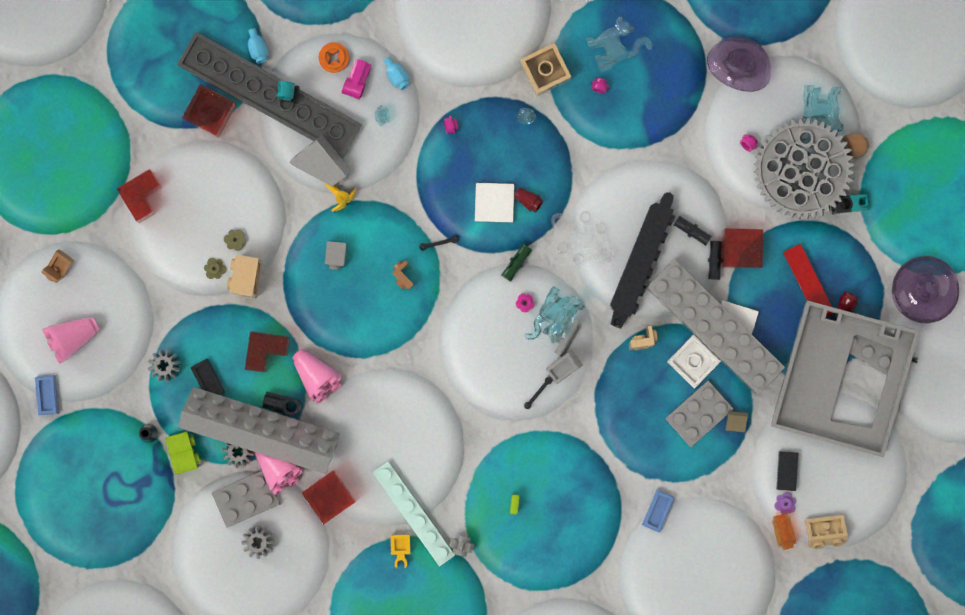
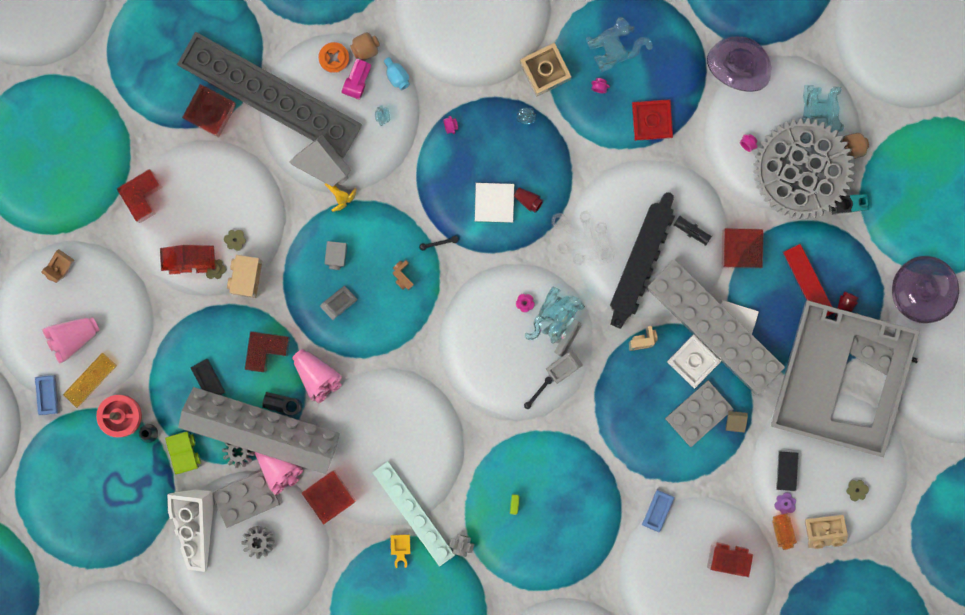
light grey gear [148,350,181,382] -> none
medium azure plant [248,28,269,64] -> none
teal leg [276,81,300,104] -> none
dark green pin [501,243,532,282] -> none
black pin [707,241,723,280] -> none
none -> clear yellow plate [63,353,117,408]
none -> coral wheel [96,395,142,437]
none -> clear red brick [160,245,215,275]
none -> white wedge [167,489,213,572]
none -> light grey tile [320,286,358,320]
none -> medium nougat head [350,32,380,61]
none -> red tile [632,100,673,141]
none -> clear red brick [707,542,753,577]
none -> olive plant [846,480,869,501]

